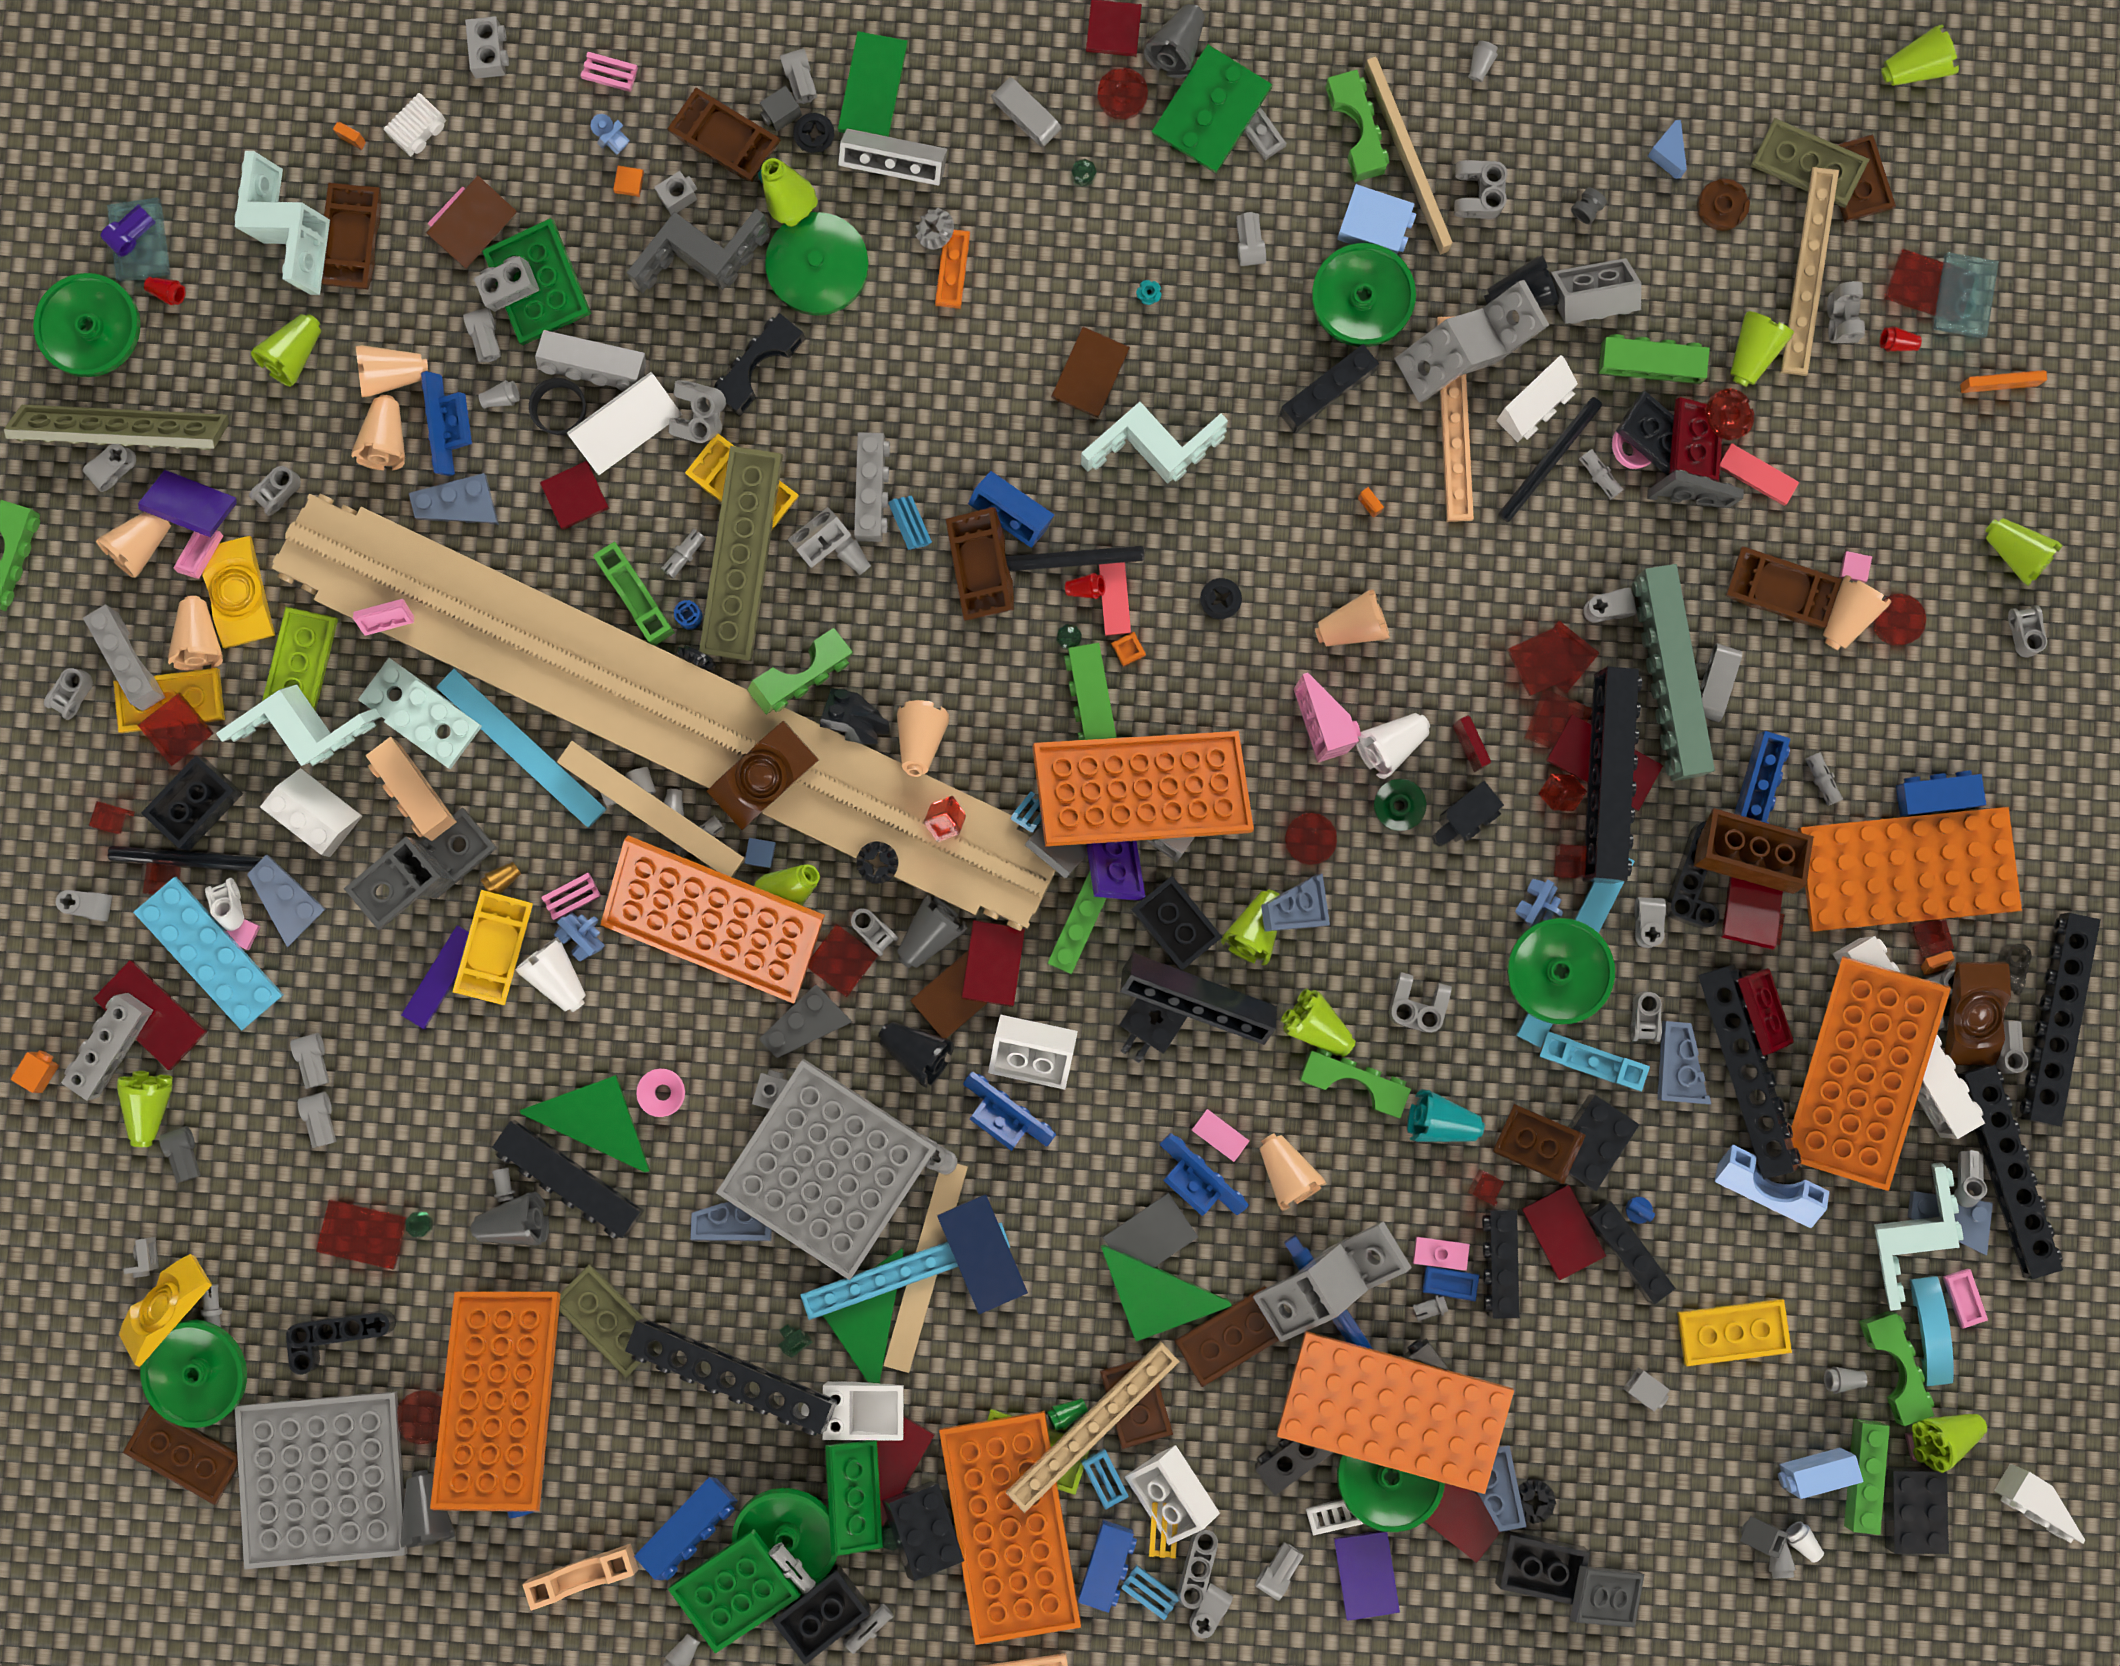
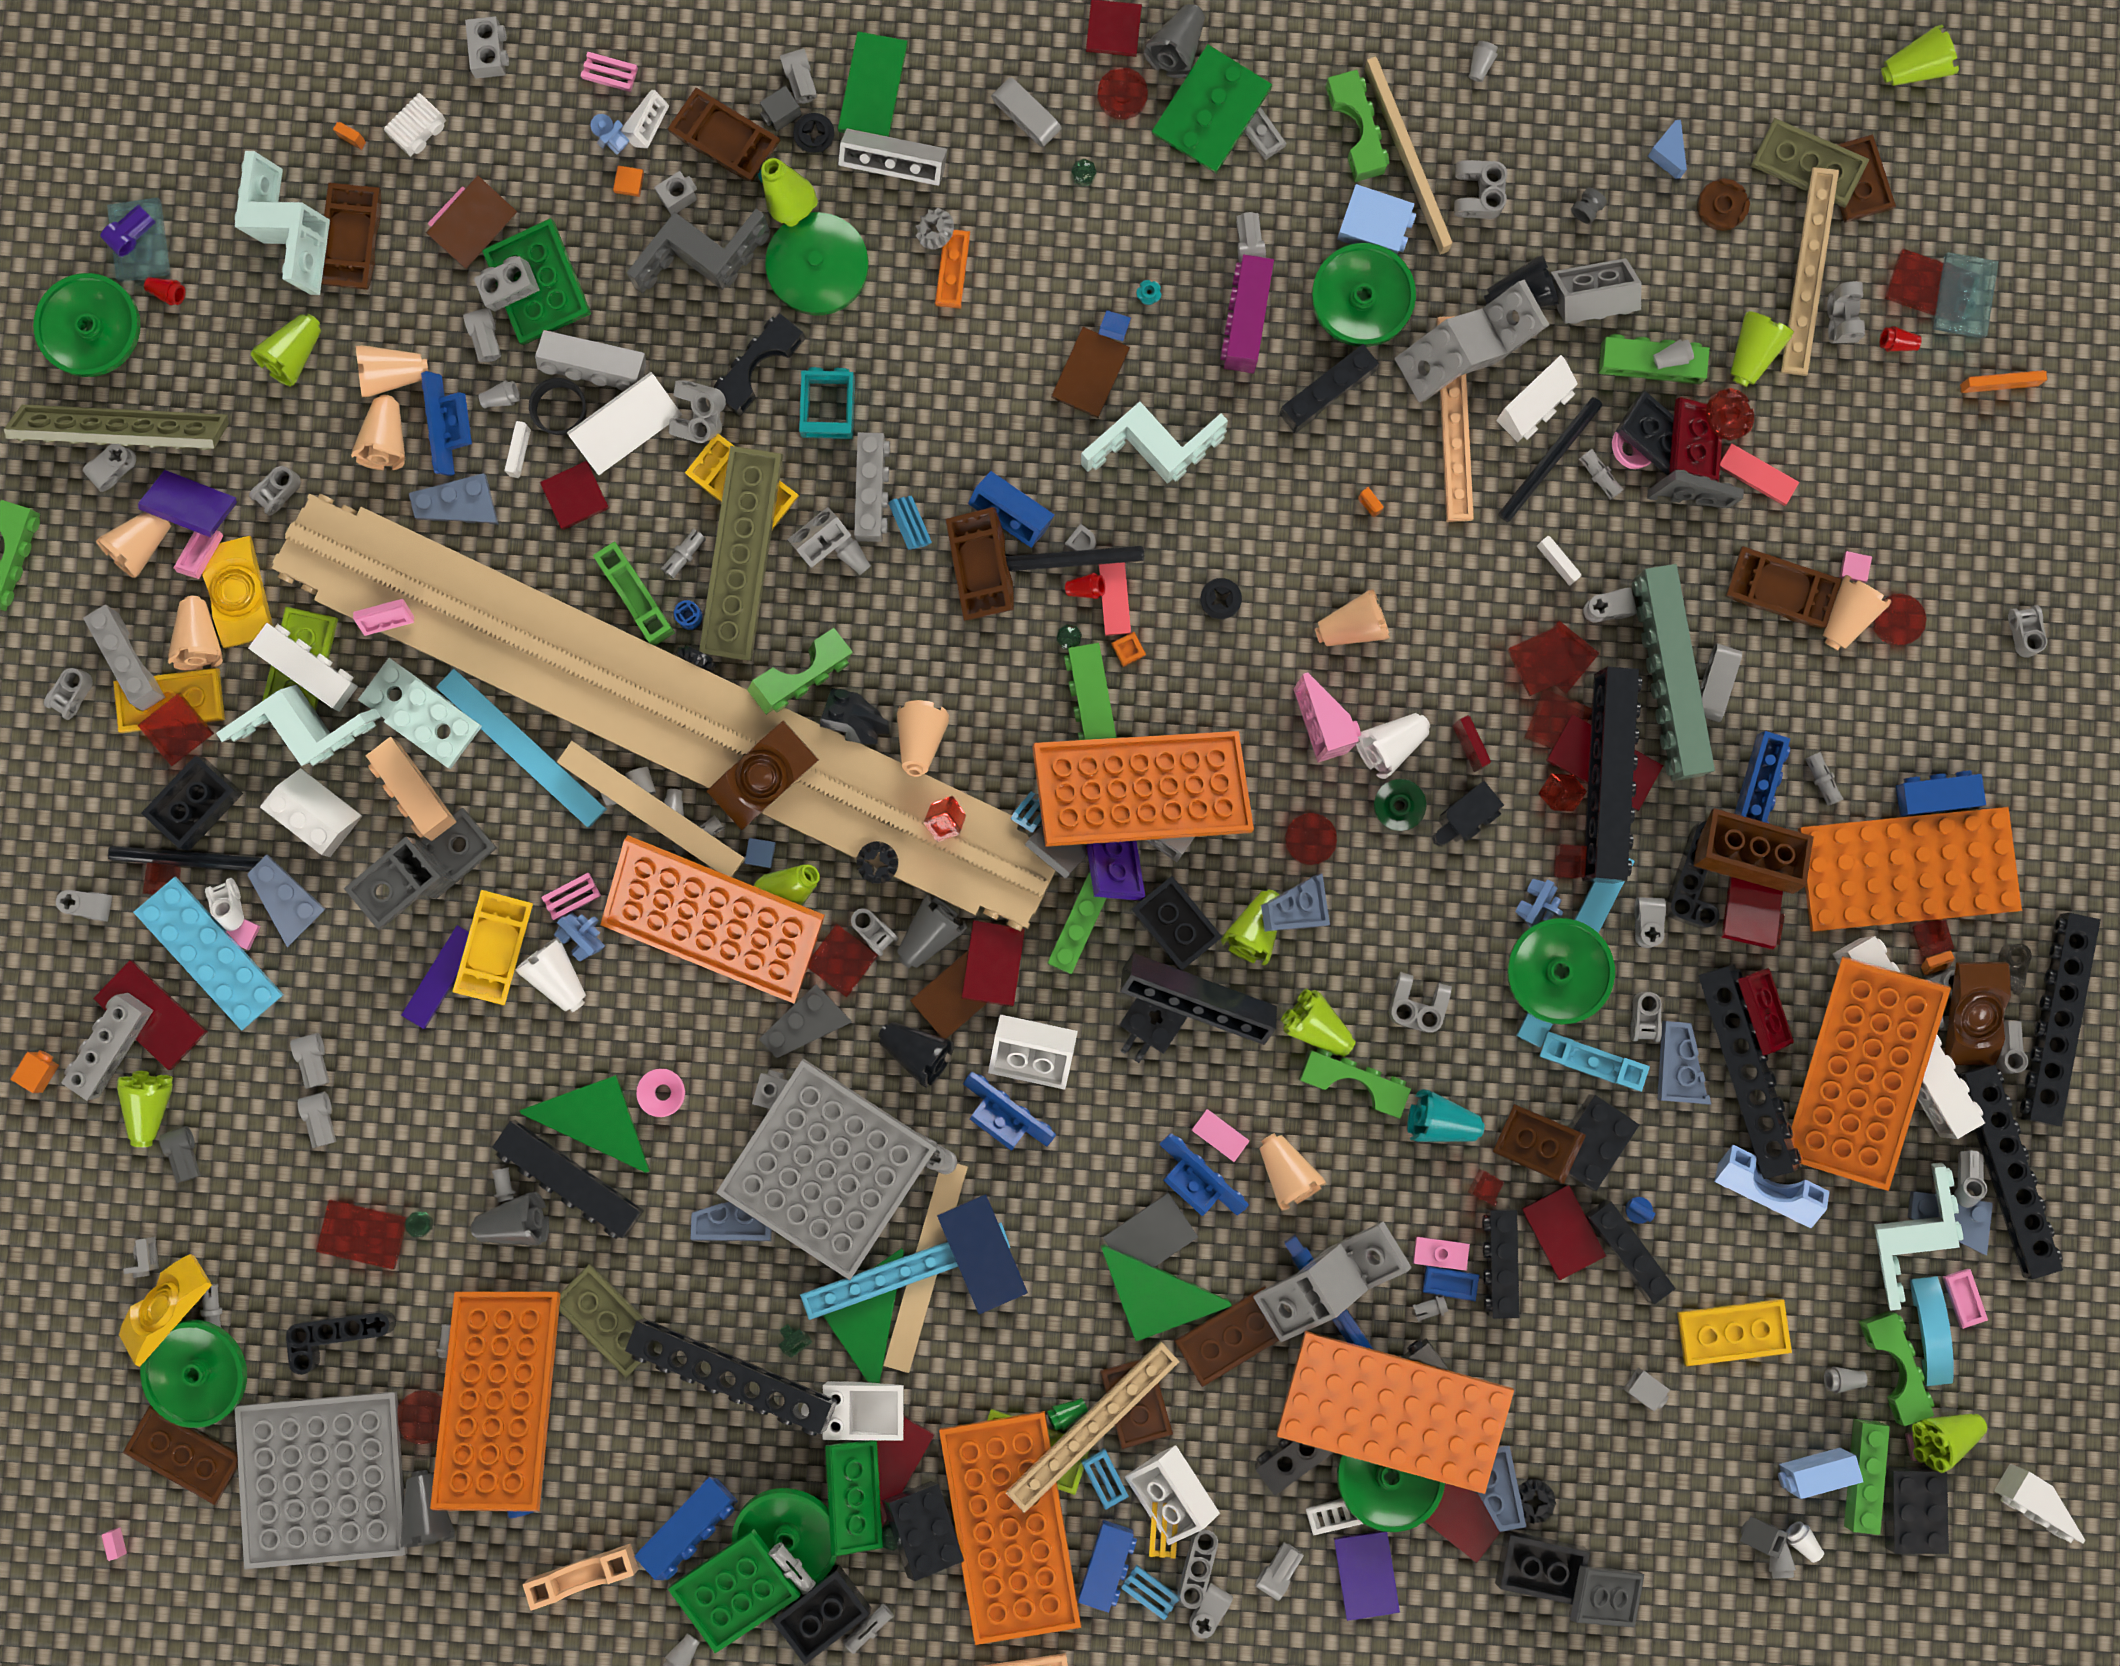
clear red panel [89,801,135,835] -> none
pearl gold cone [480,861,521,895] -> none
lime cone [1985,518,2063,586] -> none
none -> bright pink tile [102,1527,127,1561]
none -> white brick [248,623,358,712]
none -> light grey pin [436,1324,451,1358]
none -> white tile [505,421,531,478]
none -> white slope [621,90,669,148]
none -> teal window [799,367,855,439]
none -> light grey tile [1065,523,1096,551]
none -> blue tile [1099,310,1131,342]
none -> magenta brick [1220,254,1274,374]
none -> white tile [1537,536,1581,586]
none -> light grey cone [1653,339,1694,369]

